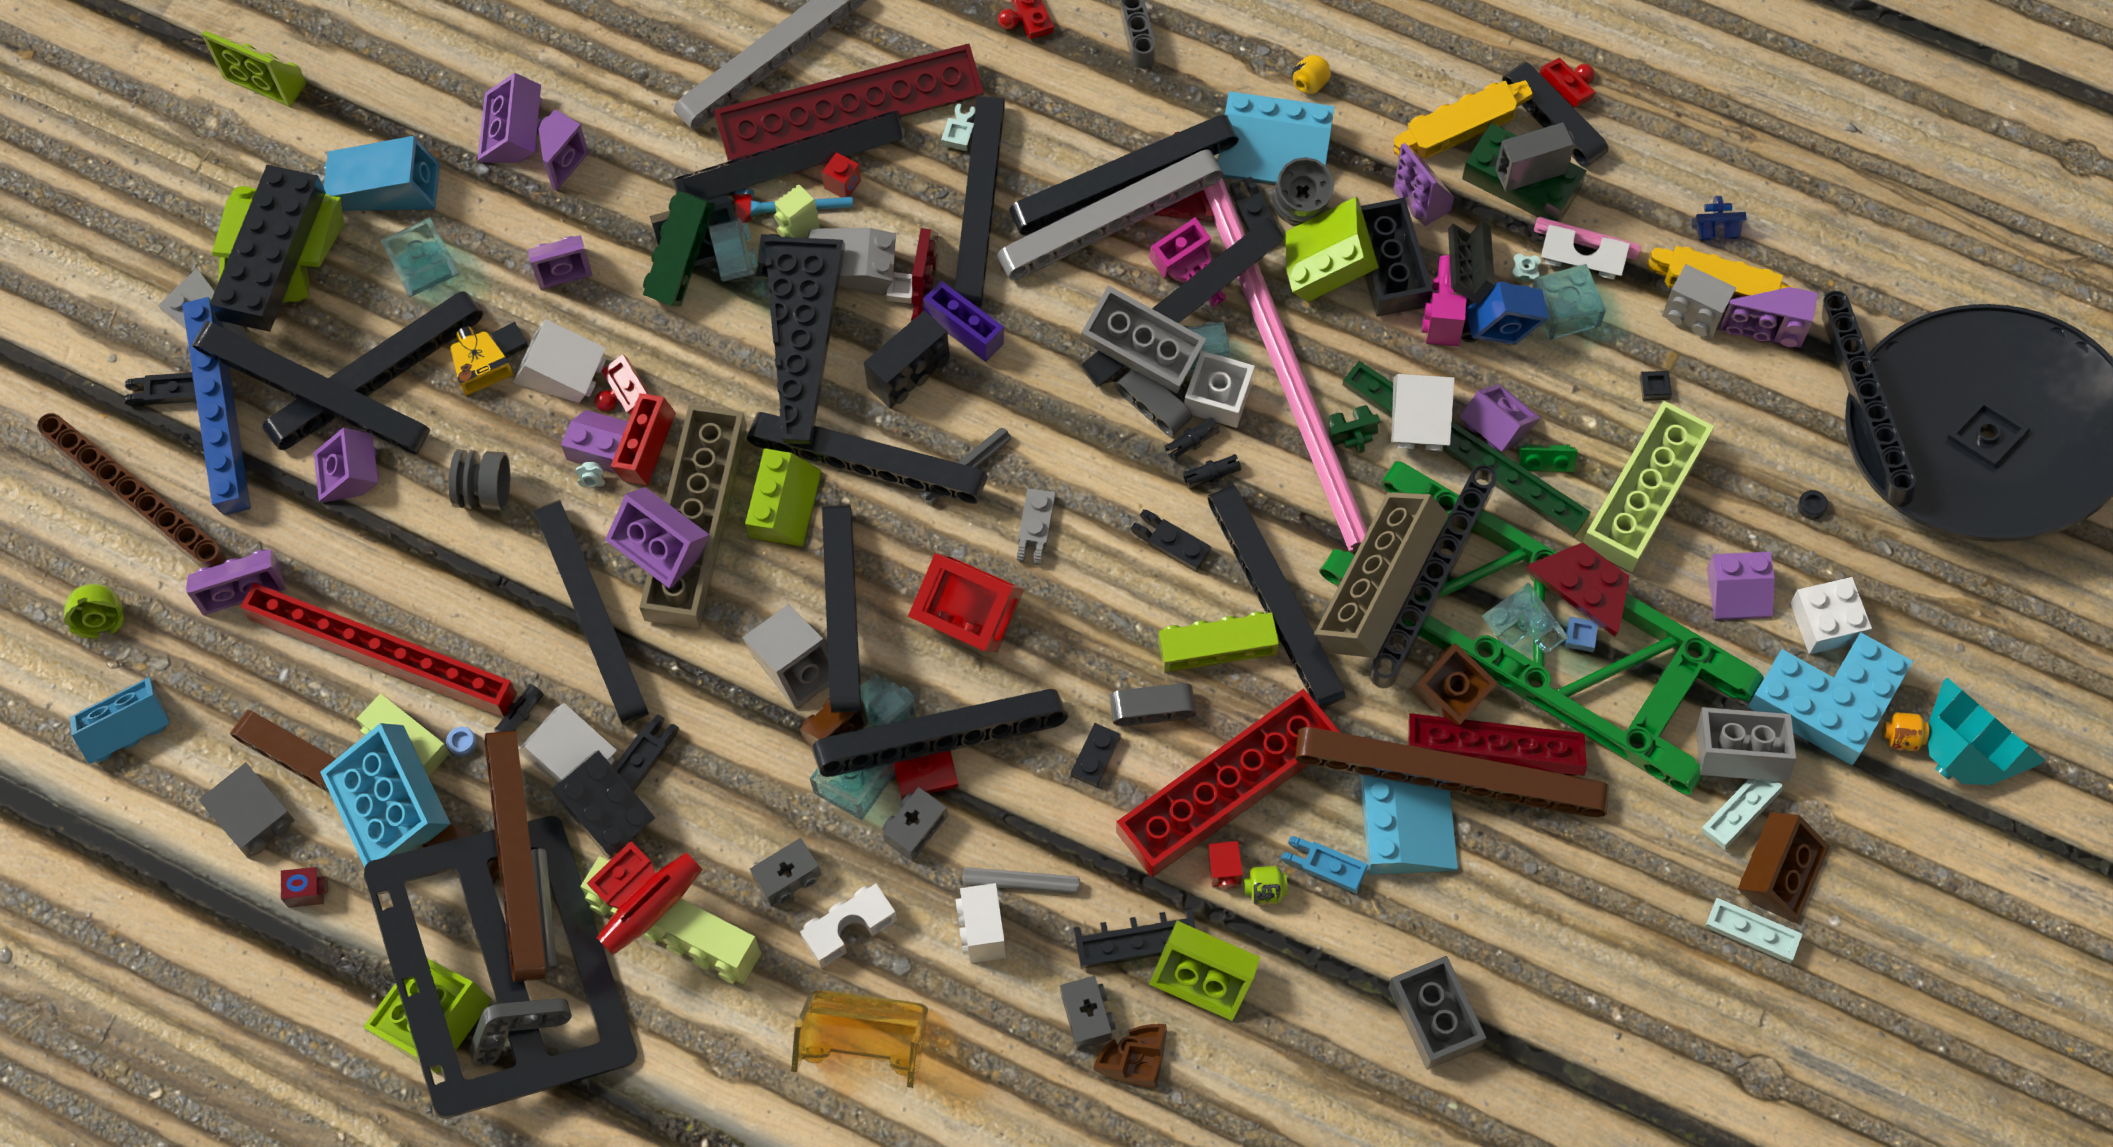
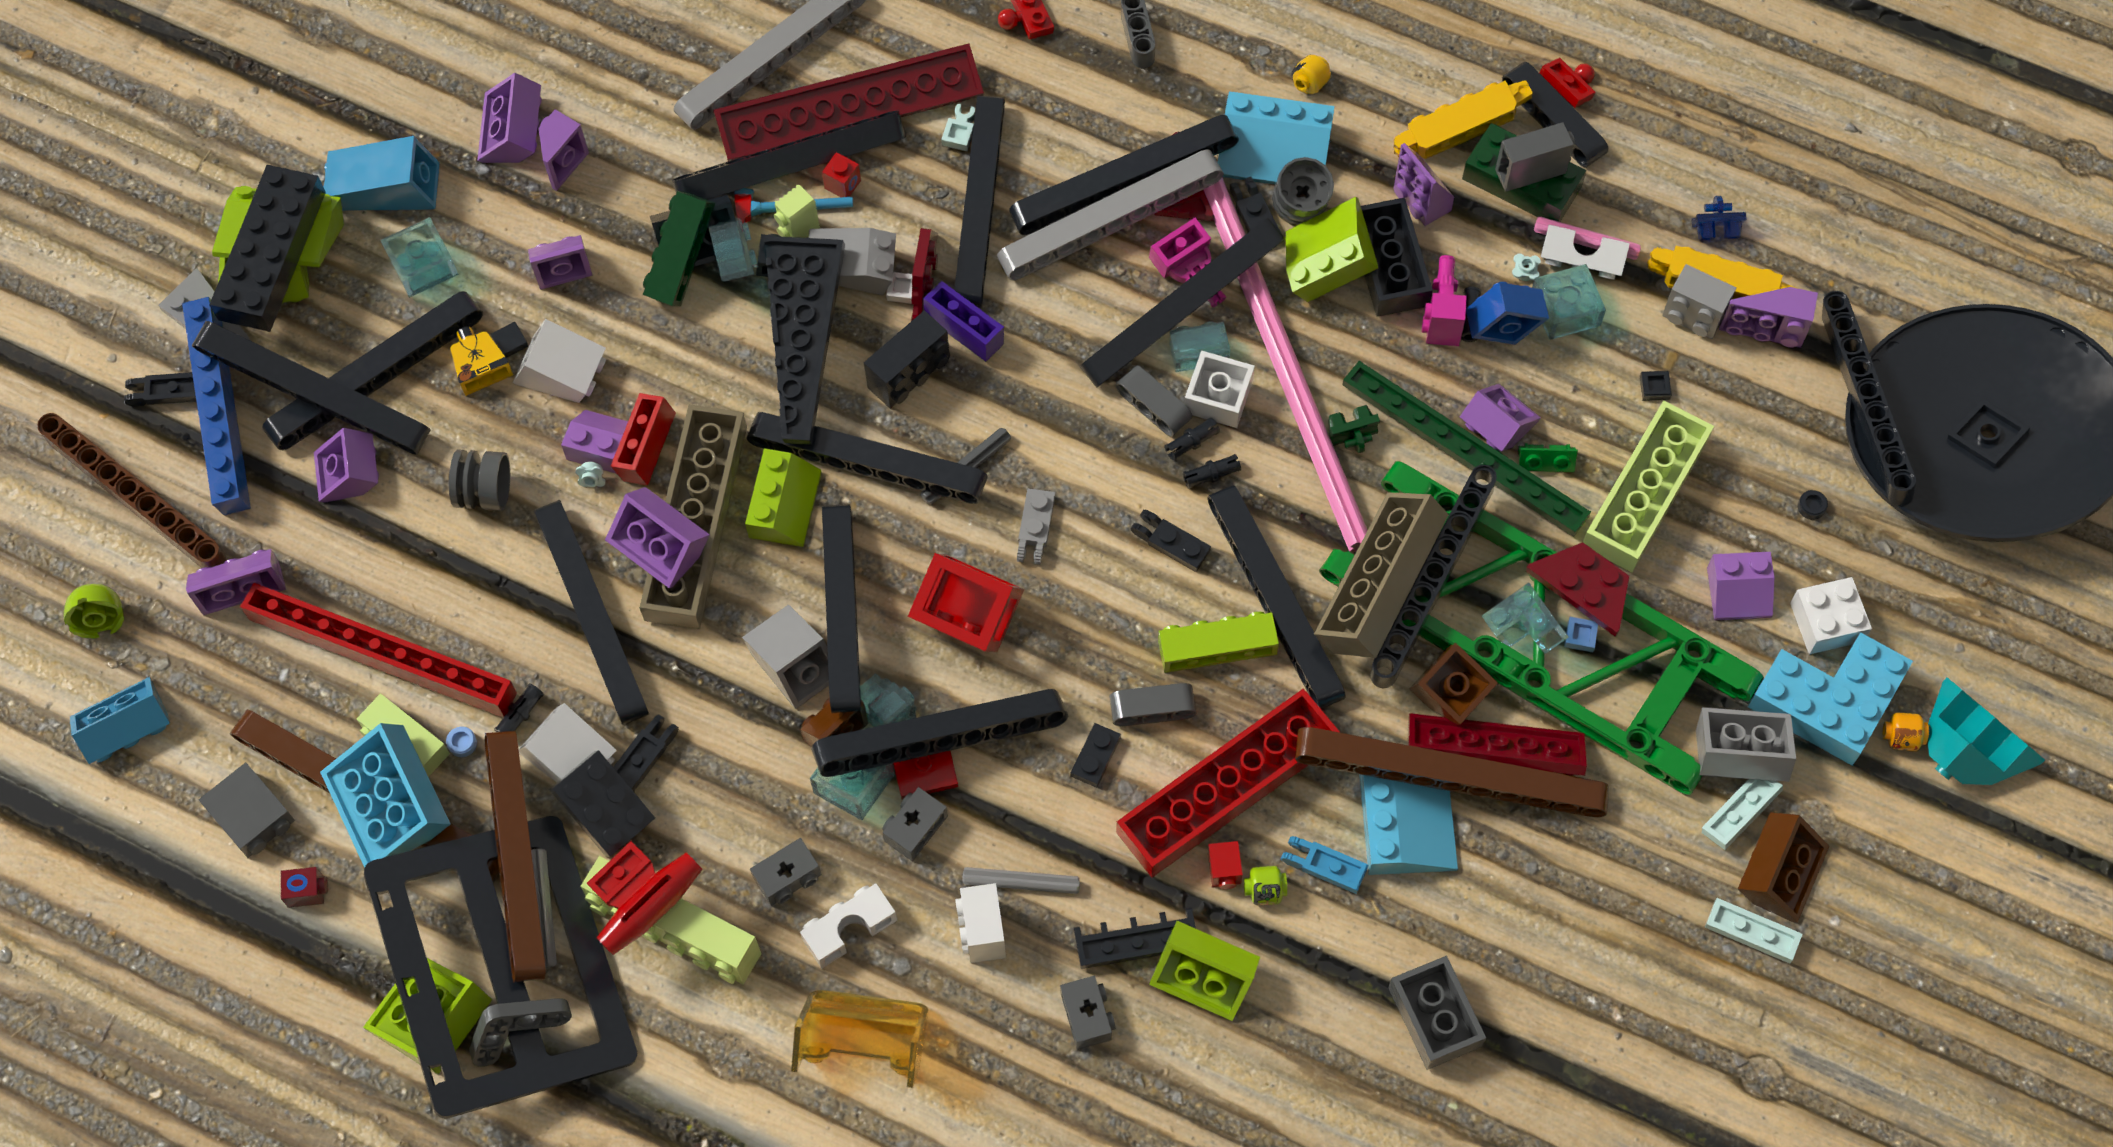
lime slope [201,30,306,107] -> none
plate [594,354,650,415] -> none
light grey brick [1080,285,1206,393] -> none
reddish brown brick [1093,1024,1167,1088] -> none
white slope [1391,374,1454,451] -> none
pearl dark grey fence [1448,221,1495,305] -> none

